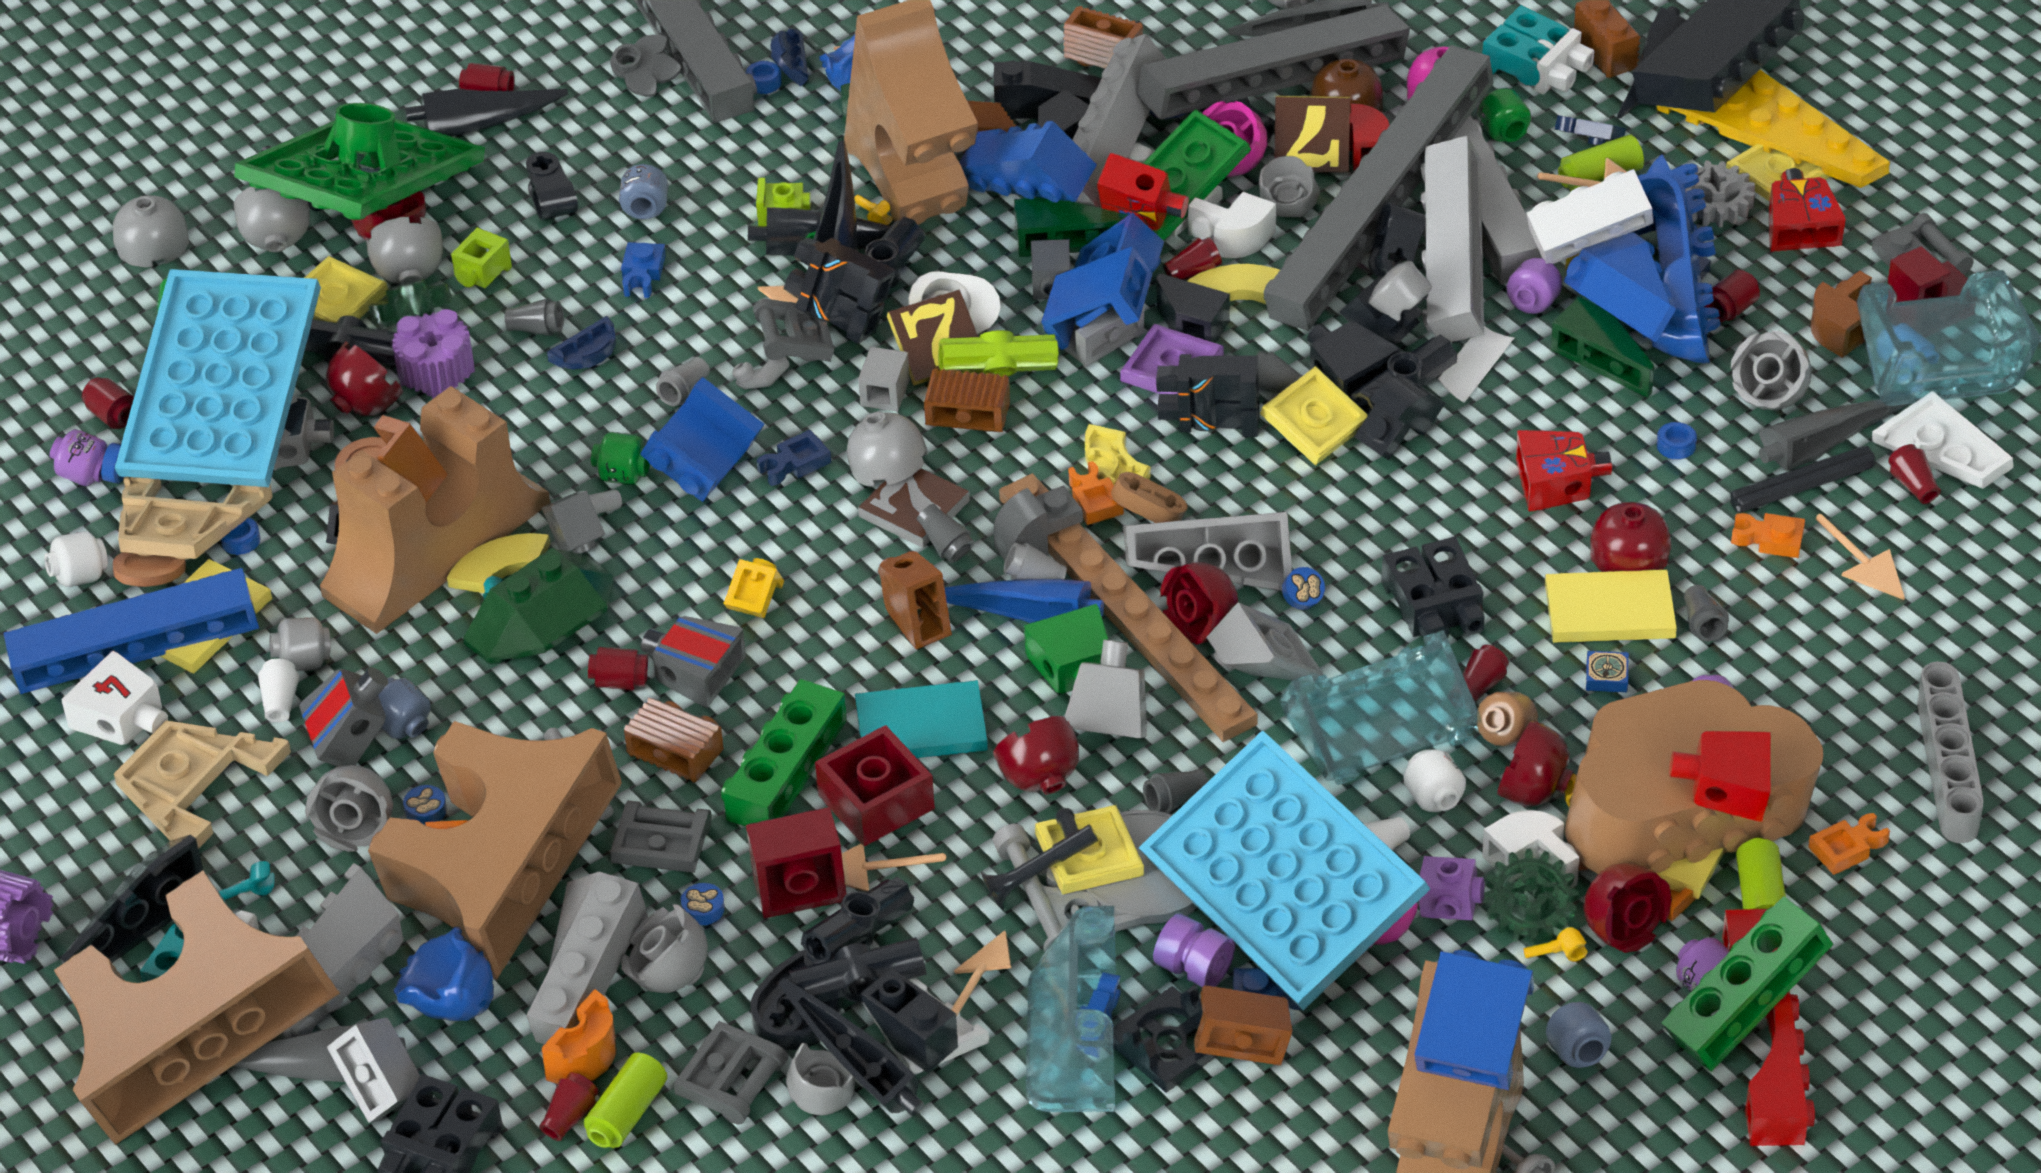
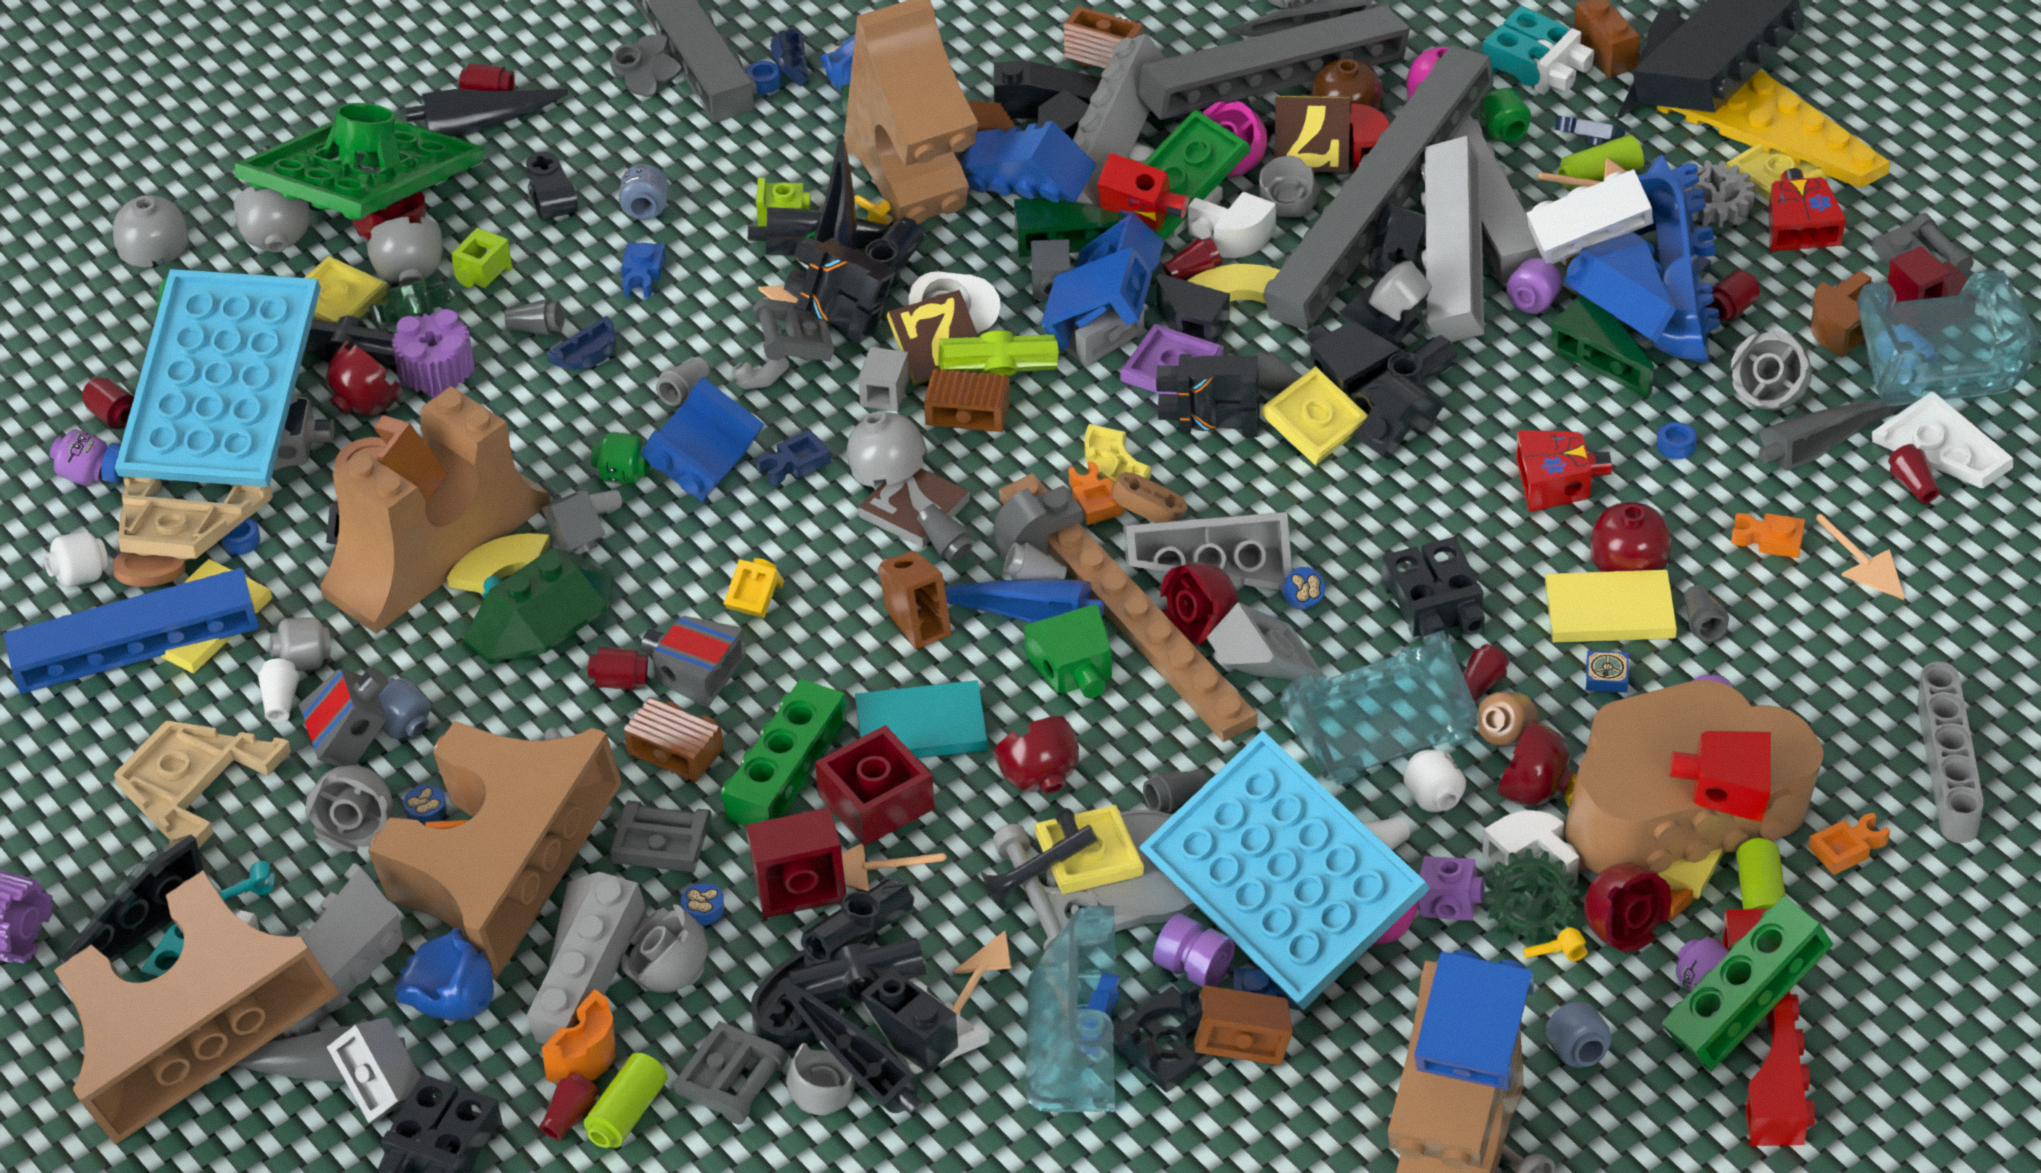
white torso [61,651,168,745] -> none
light grey torso [1065,640,1147,738] -> none
white sticker [1438,326,1514,403] -> none
black axle [1730,446,1875,513] -> none

